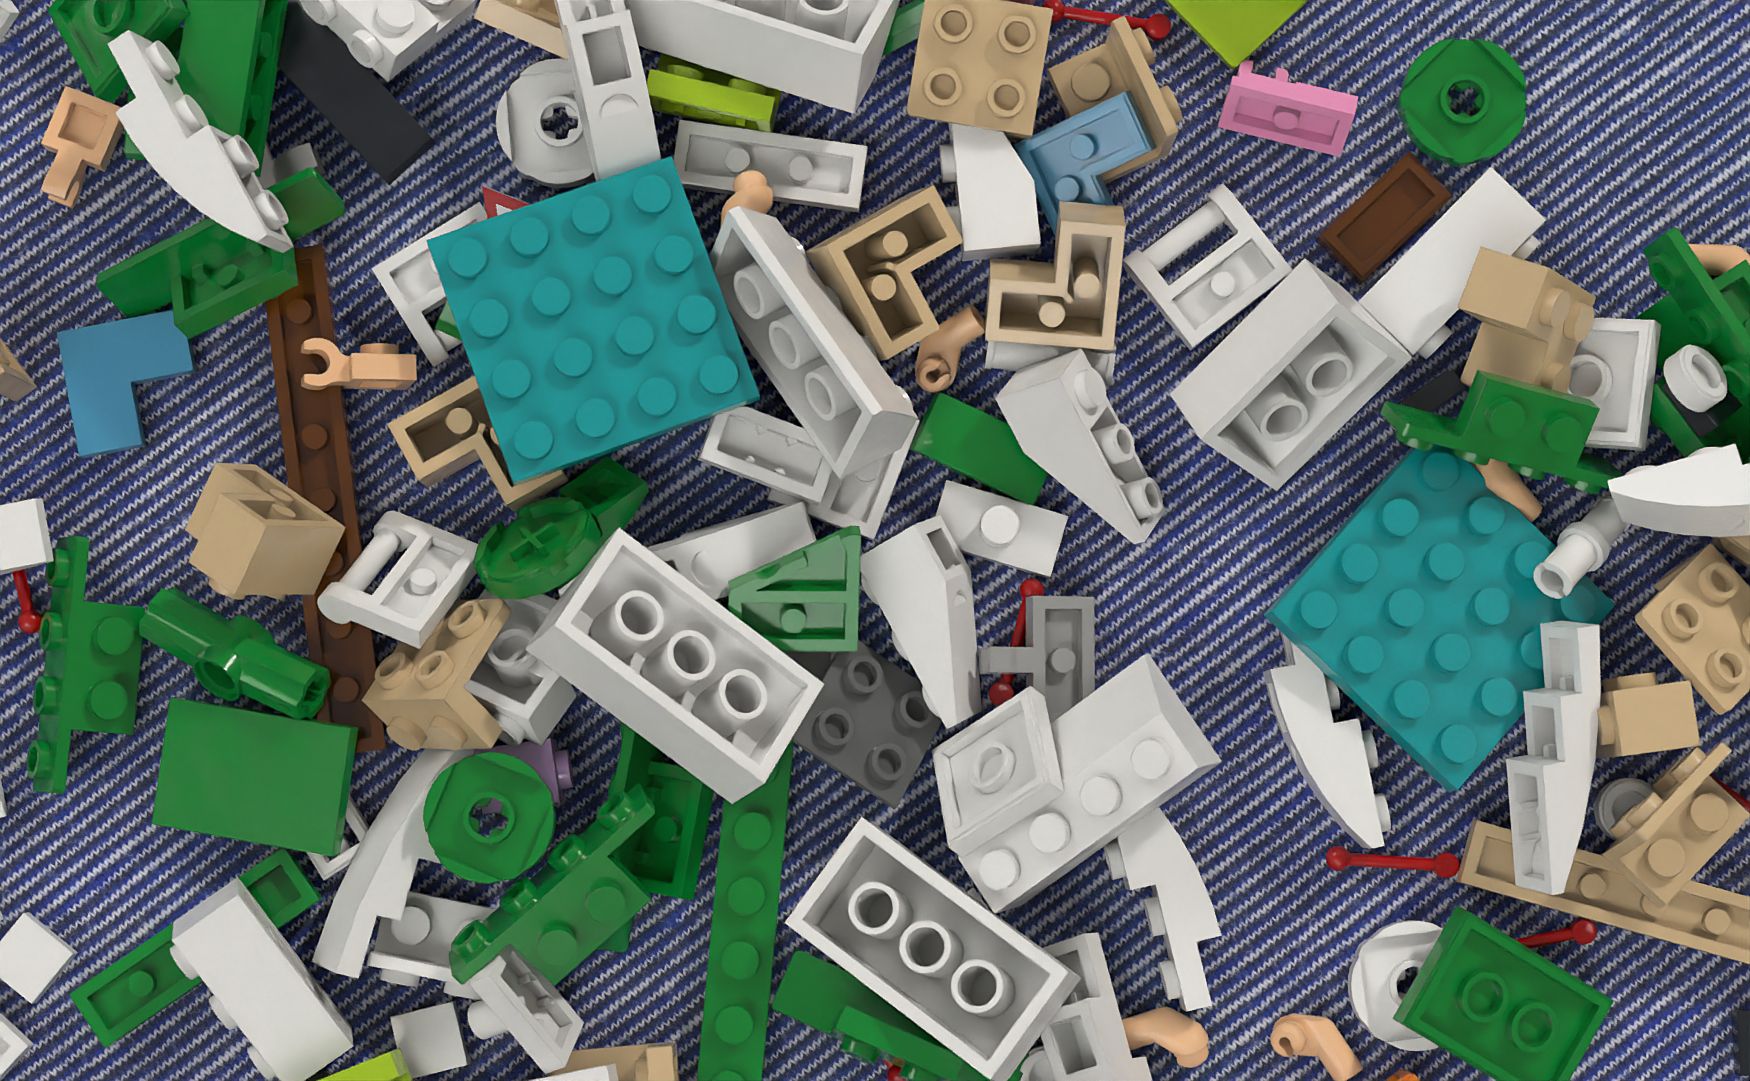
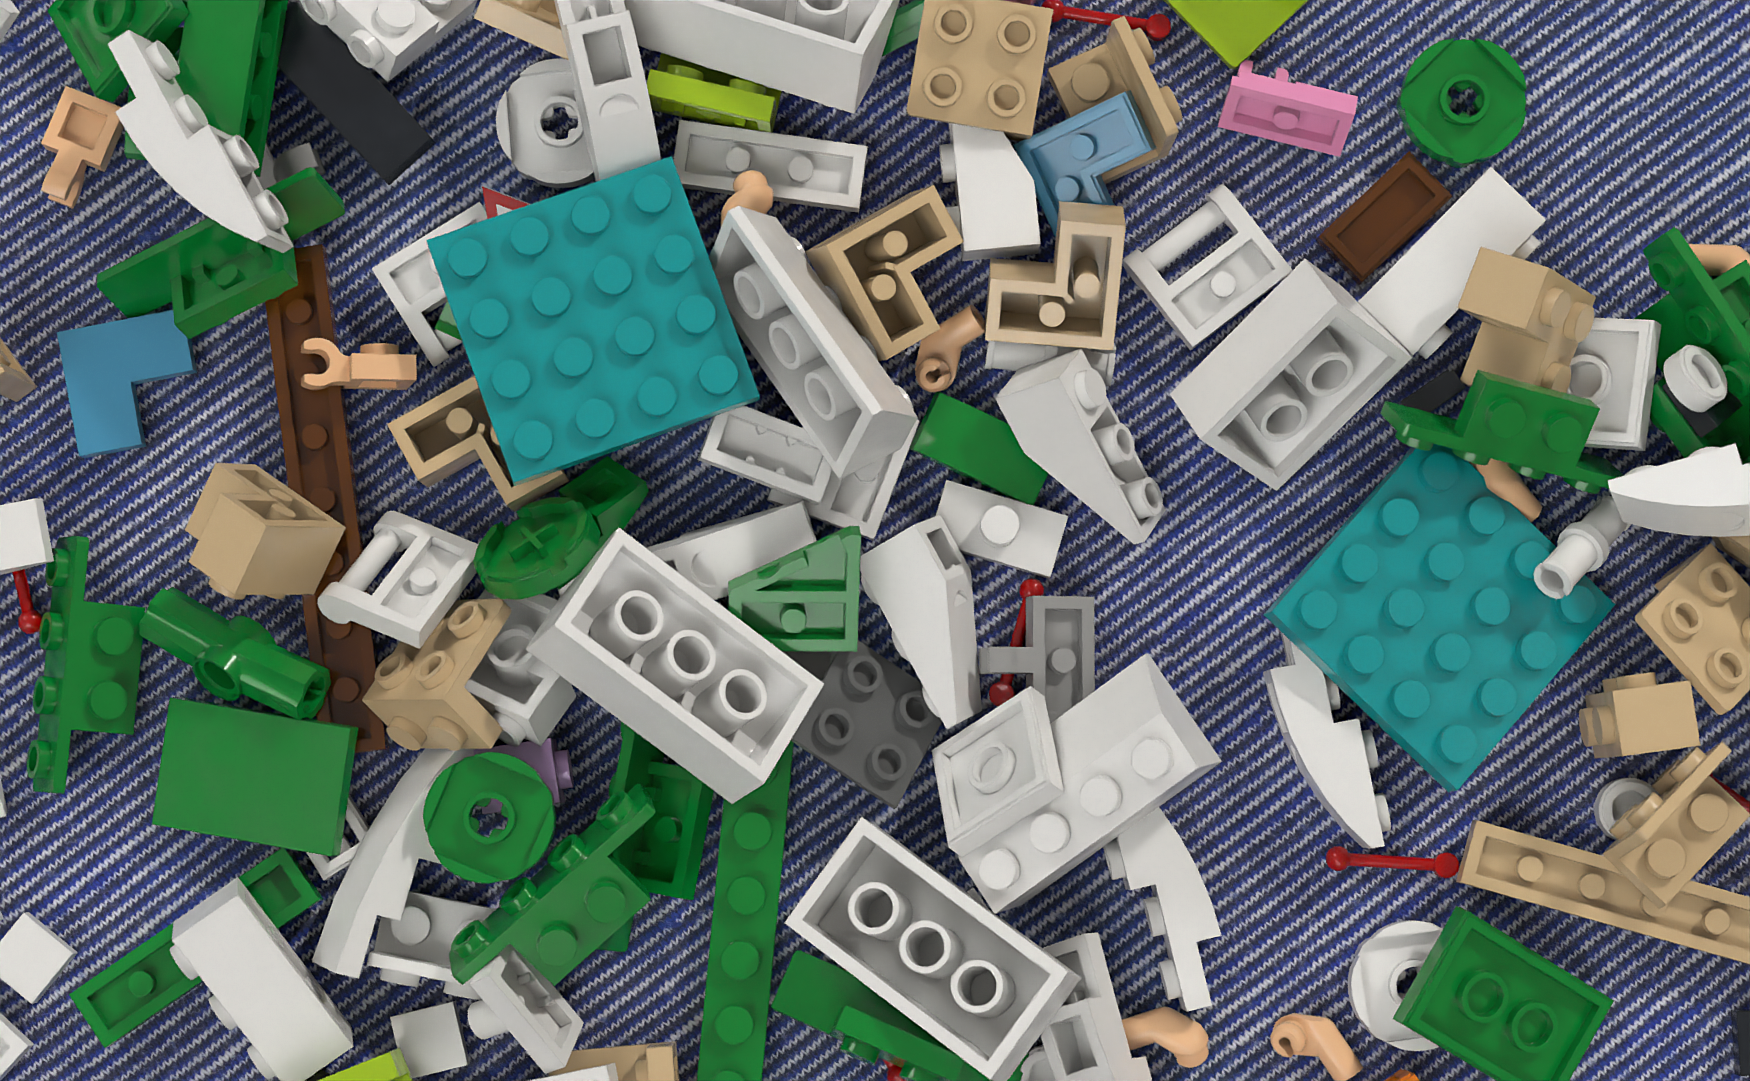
white slope [1506,621,1601,895] -> none
red hinge [1515,917,1597,949] -> none

